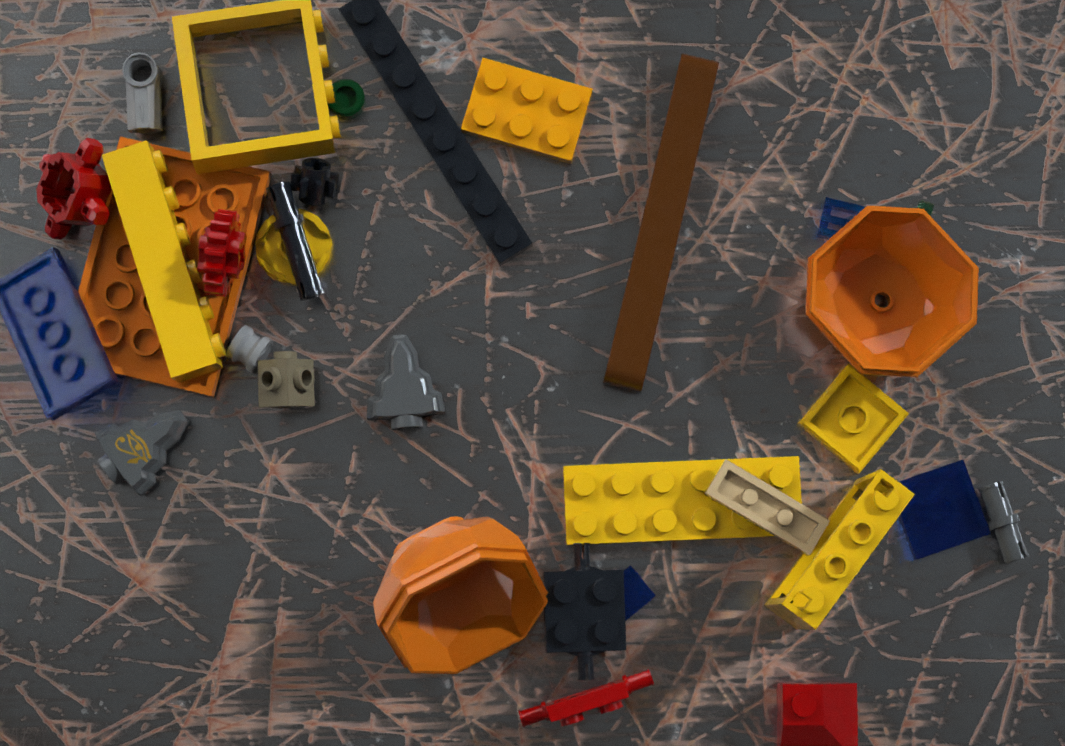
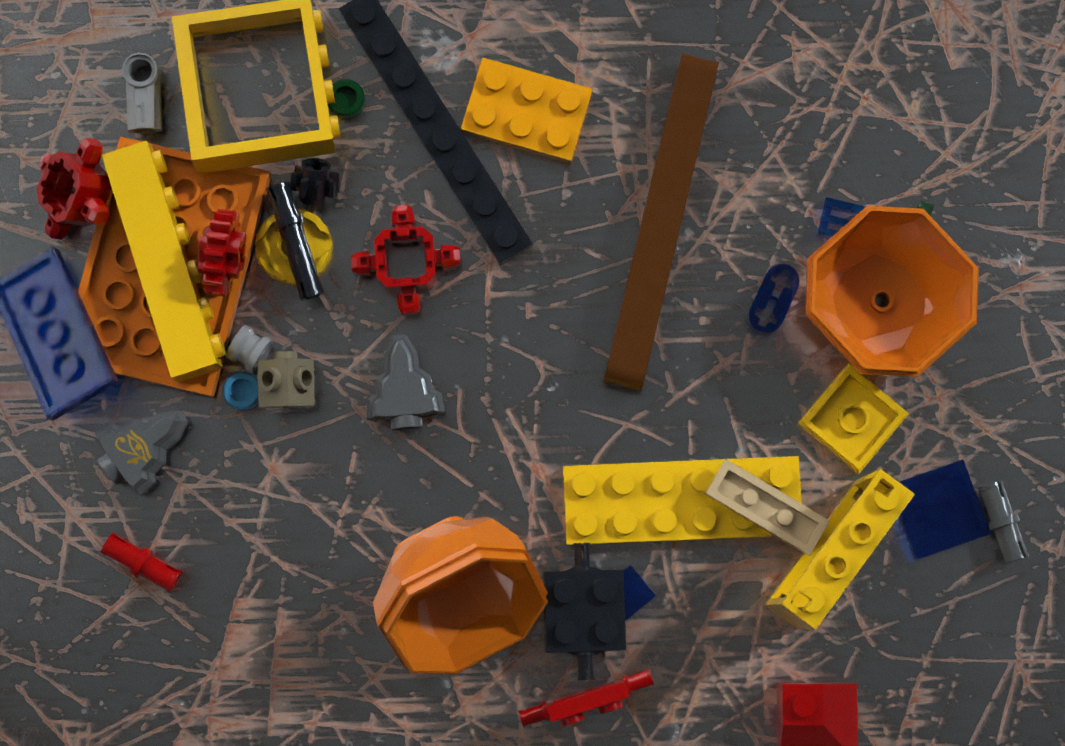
none -> red pin [100,532,182,593]
none -> dark azure tile [222,371,259,411]
none -> red piece [351,205,461,315]
none -> clear blue beam [747,264,800,336]

